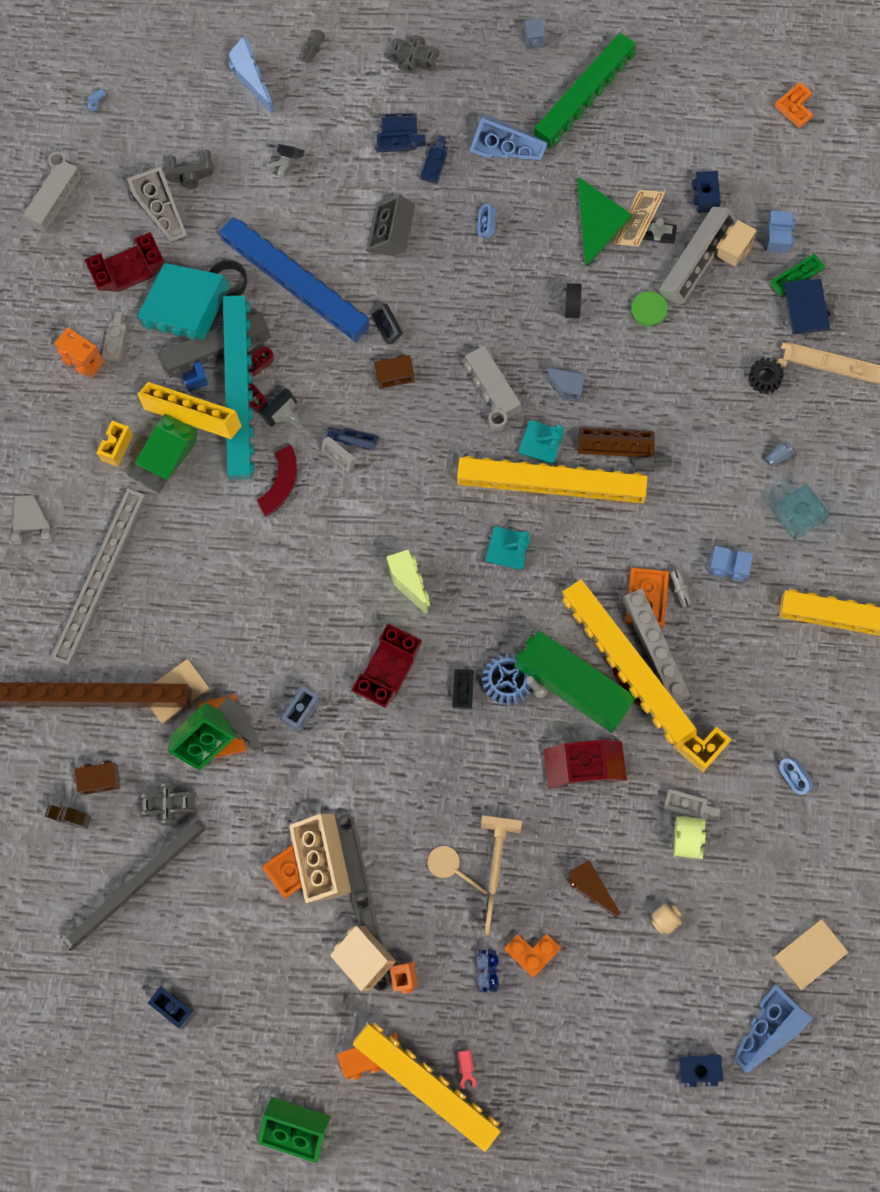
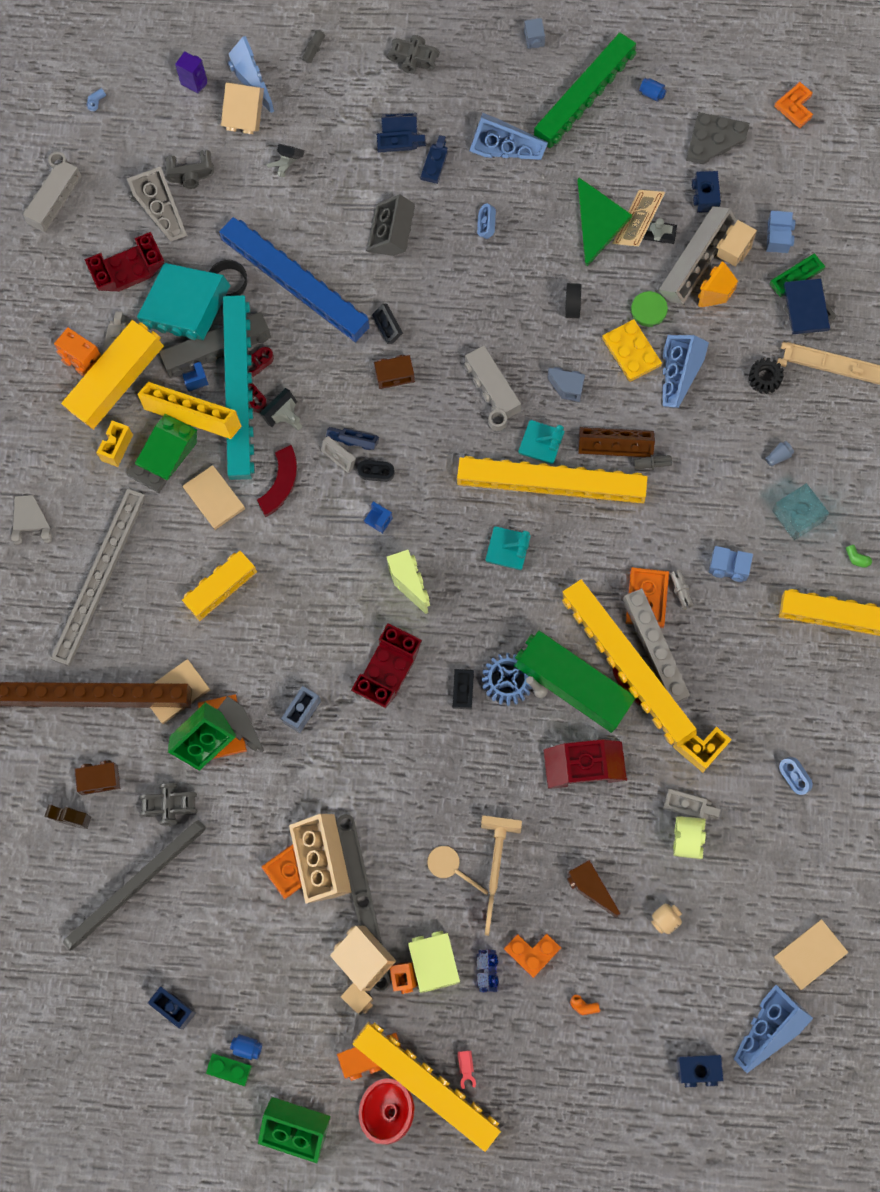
none -> yellow brick [61,320,164,430]
none -> dark purple brick [175,51,208,93]
none -> tan tile [182,465,245,530]
none -> yellow brick [182,551,257,621]
none -> green plate [206,1053,252,1086]
none -> tan brick [221,82,264,134]
none -> blue brick [230,1034,263,1060]
none -> tan brick [341,983,374,1015]
none -> black plate [357,460,395,482]
none -> red dish [359,1078,414,1145]
none -> blue panel [364,501,393,534]
none -> yellowish green panel [408,931,460,993]
none -> orange arm [570,995,600,1015]
none -> yellow plate [602,319,662,382]
none -> blue brick [639,78,667,102]
none -> medium blue wedge [663,335,709,408]
none -> dark grey plate [686,112,750,164]
none -> light orange slope [698,262,738,307]
none -> bright green arm [846,545,872,568]

